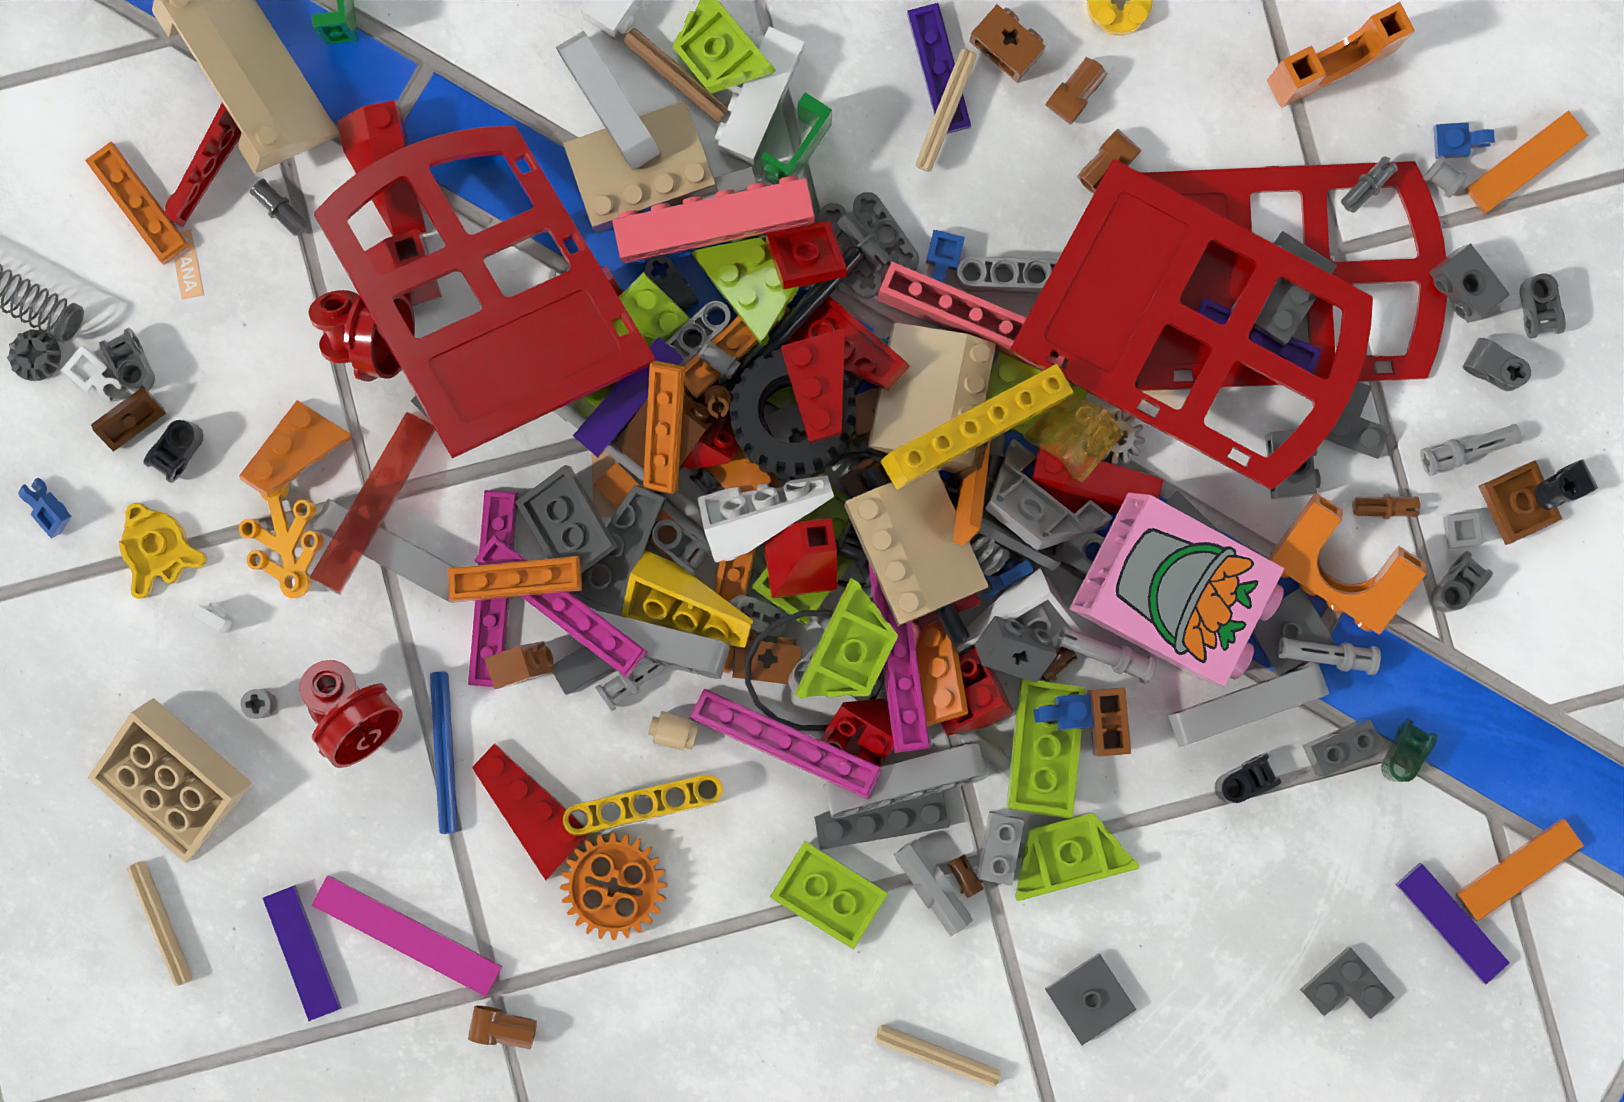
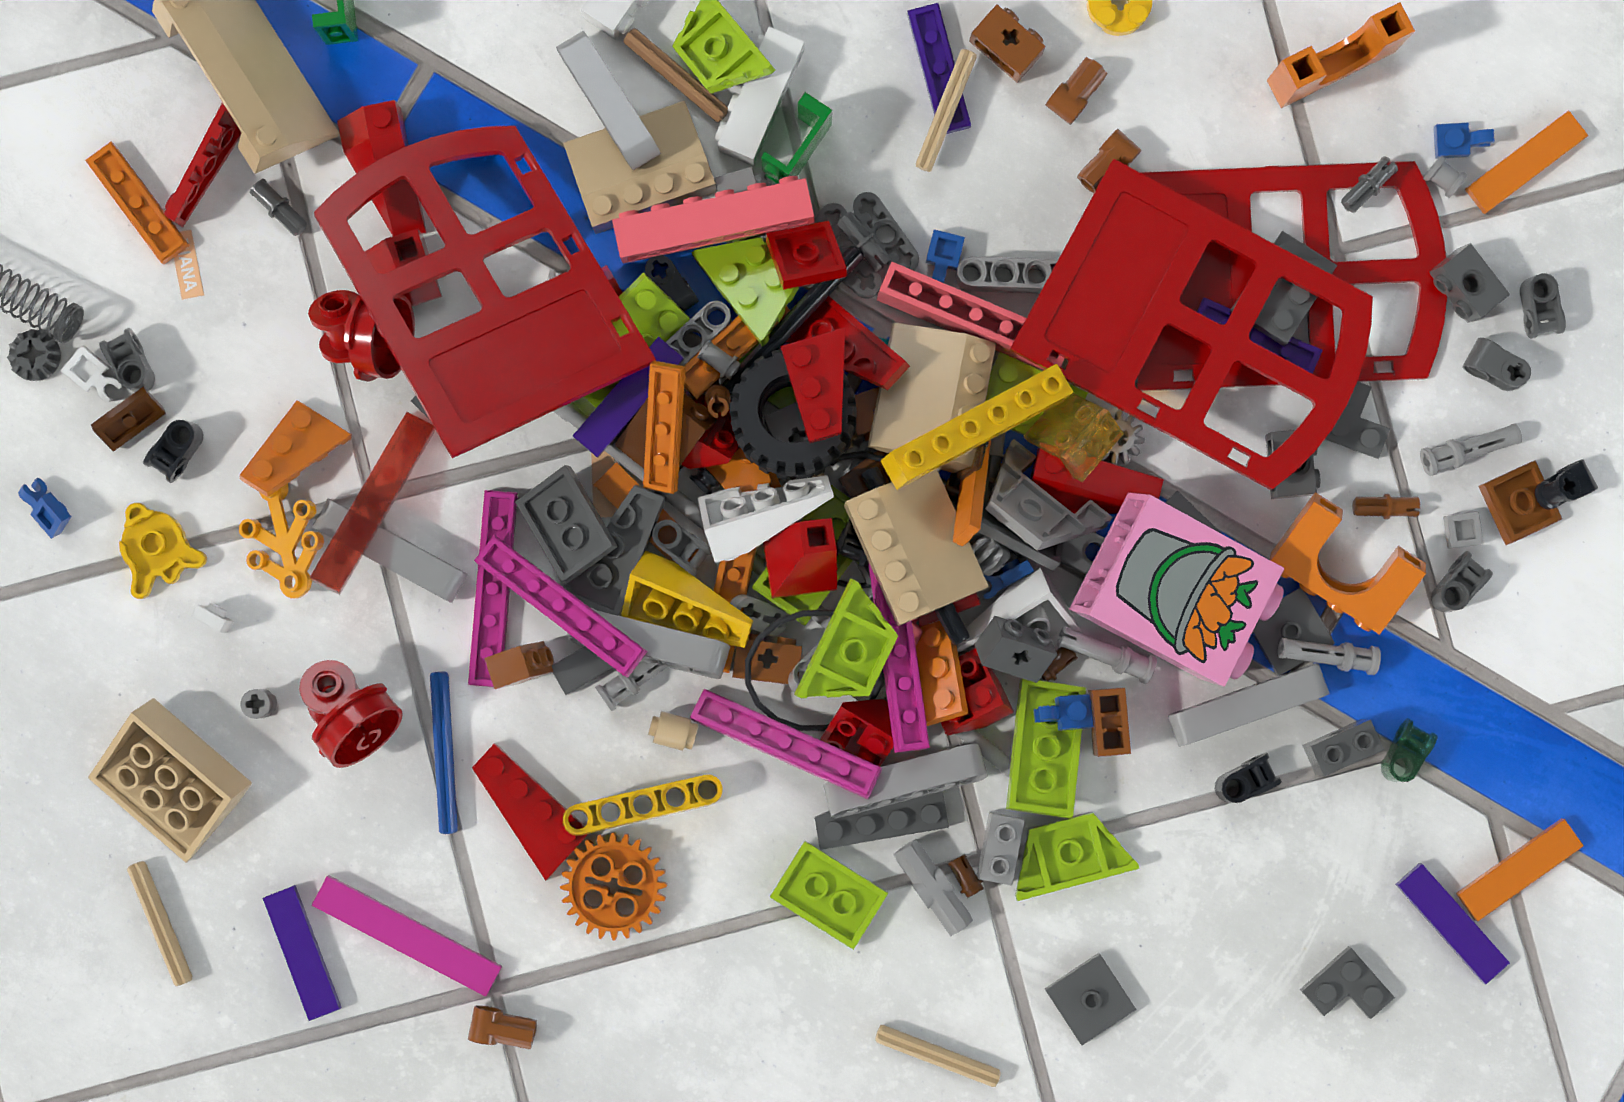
orange tile [448,556,582,603] -> none

